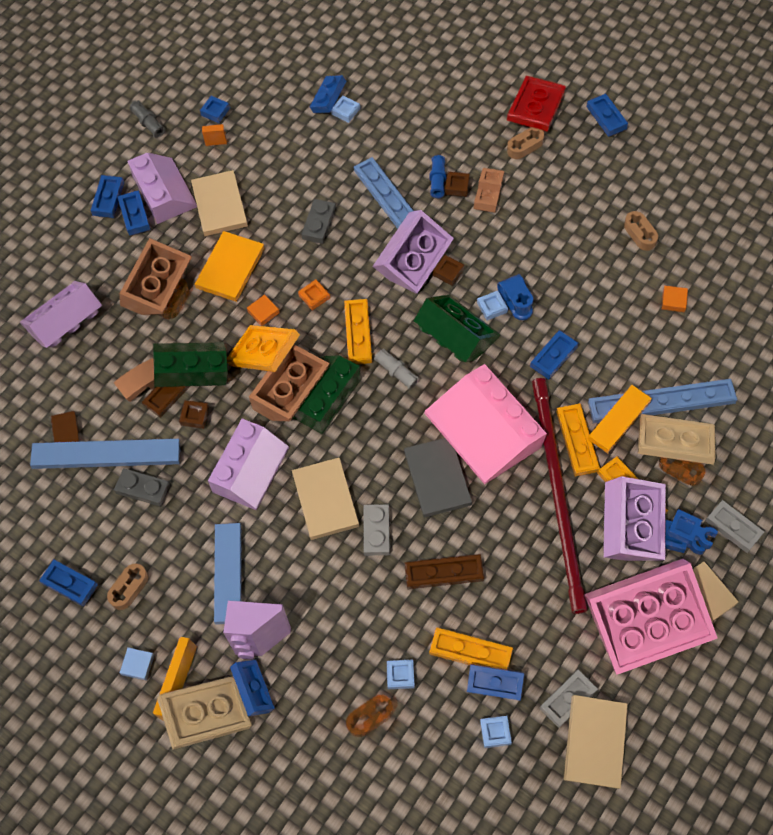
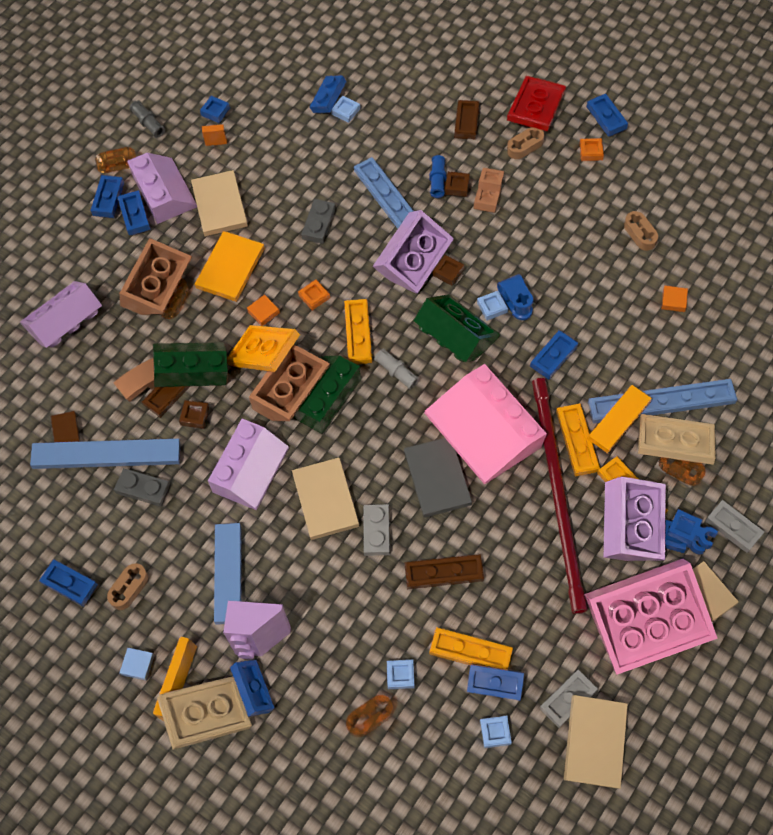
none -> clear orange beam [95,147,137,173]
none -> reddish brown tile [454,100,479,140]
none -> orange tile [579,138,604,161]

